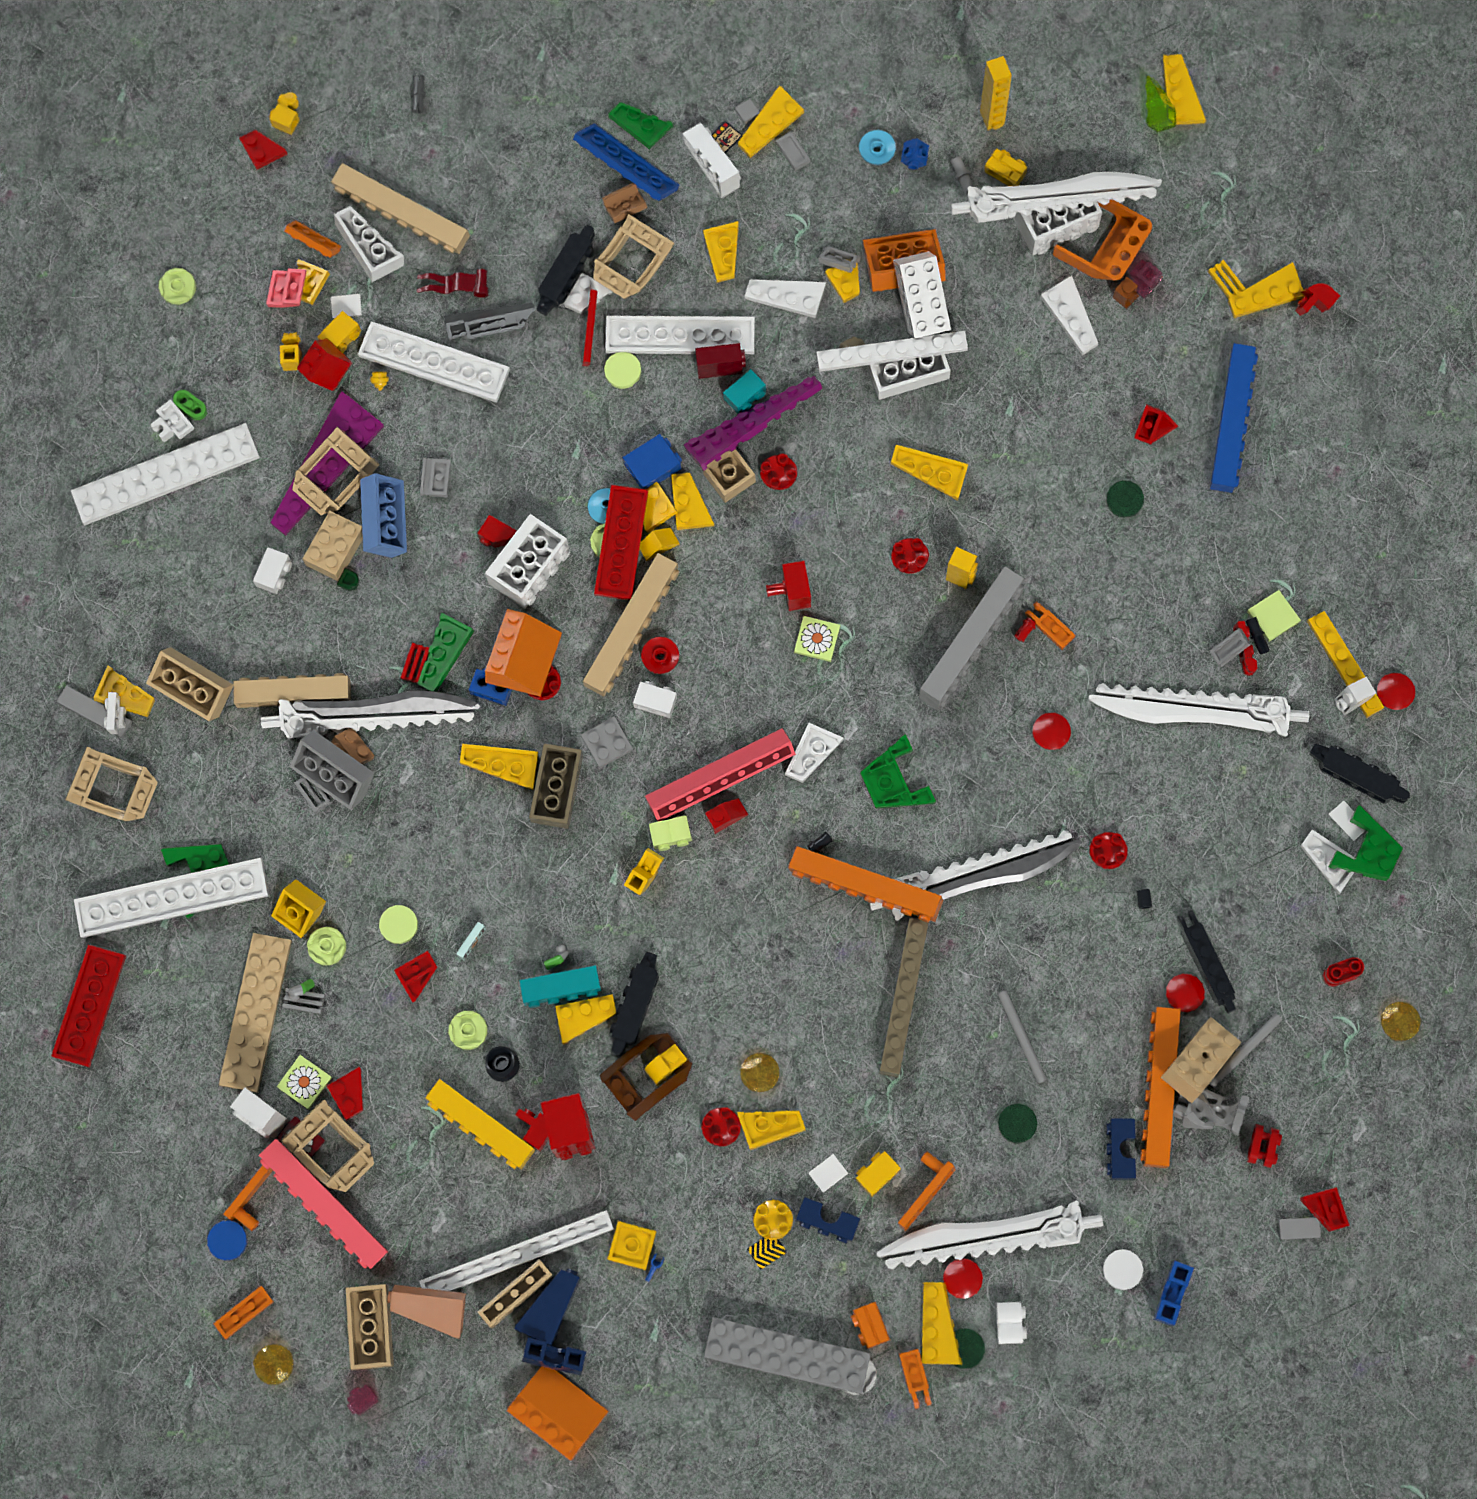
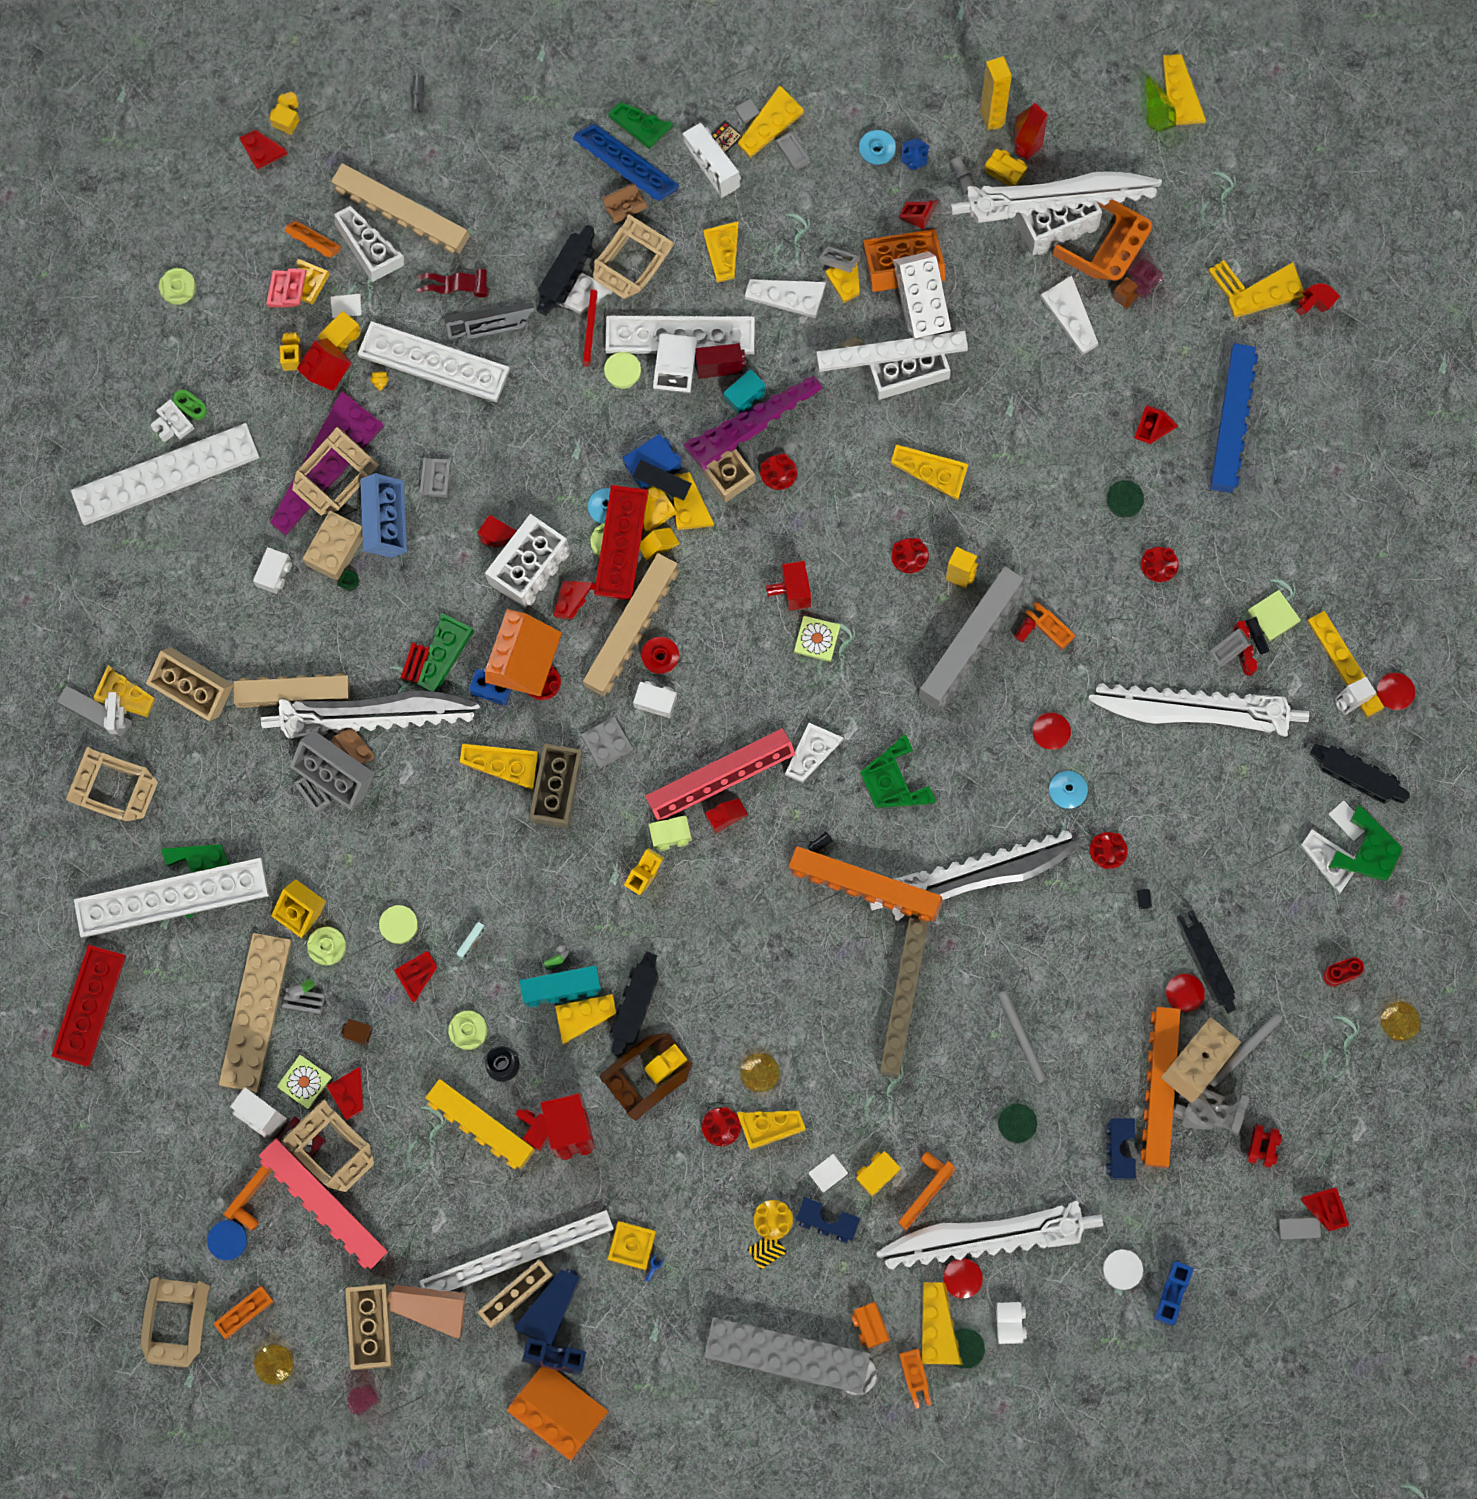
none -> tan wedge [141,1276,210,1368]
none -> reddish brown brick [341,1019,373,1047]
none -> red wing [553,580,596,620]
none -> black tile [632,460,692,501]
none -> white slope [653,333,697,394]
none -> red slope [899,199,940,230]
none -> red wedge [1014,103,1048,161]
none -> medium azure dish [1049,771,1088,809]
none -> red dish [1141,547,1179,582]

